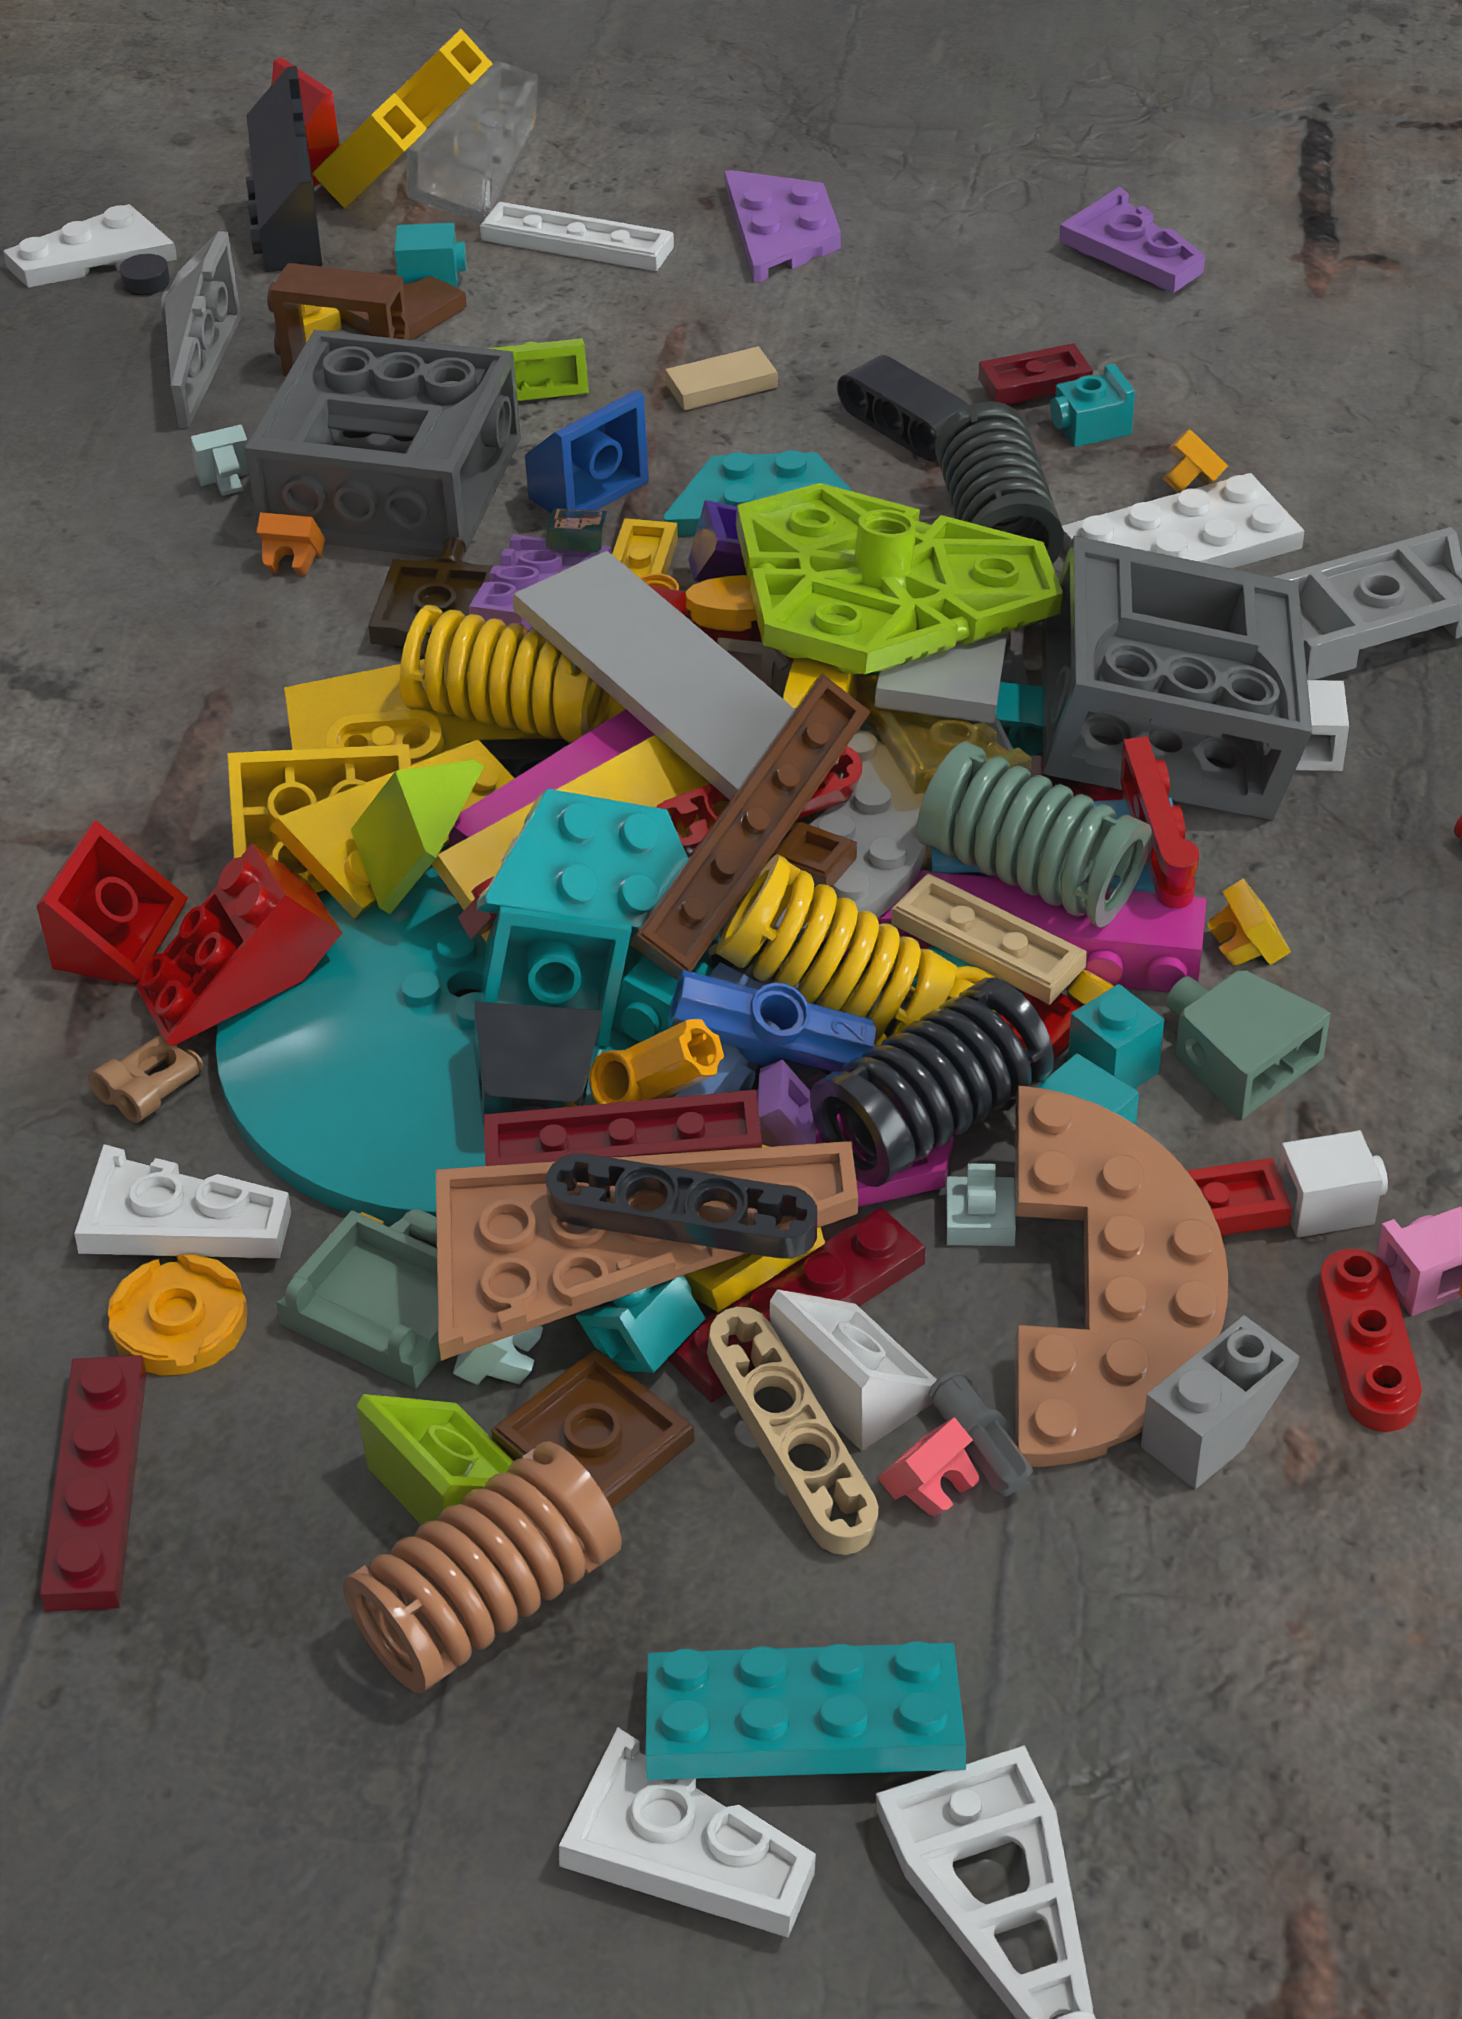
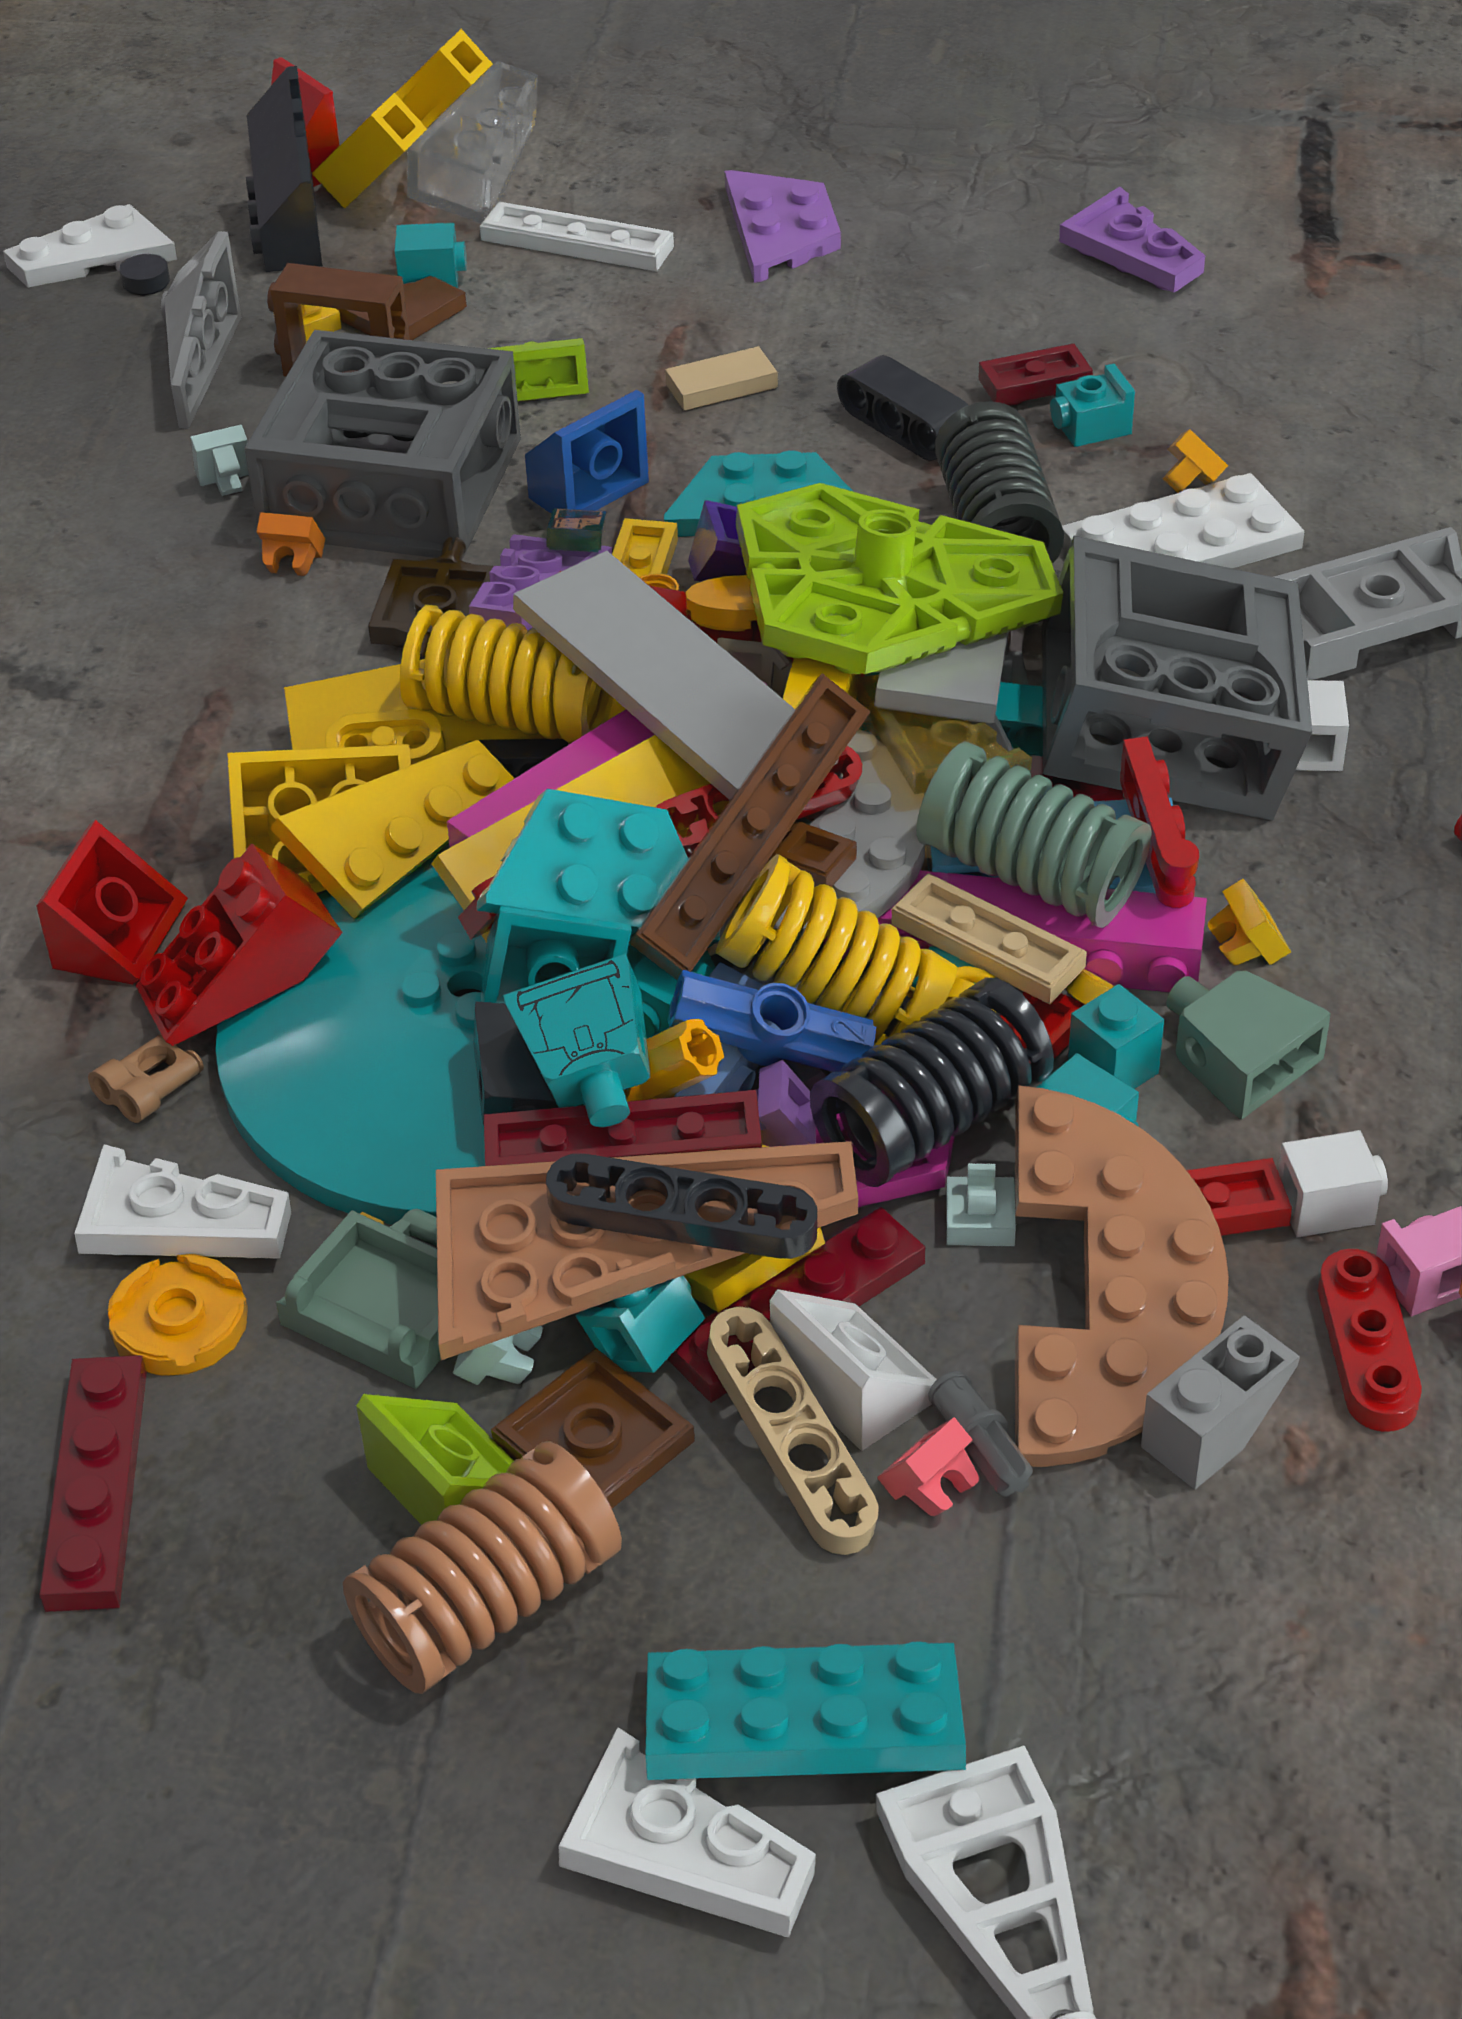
lime slope [351,760,485,914] -> none
none -> teal torso [503,954,650,1127]

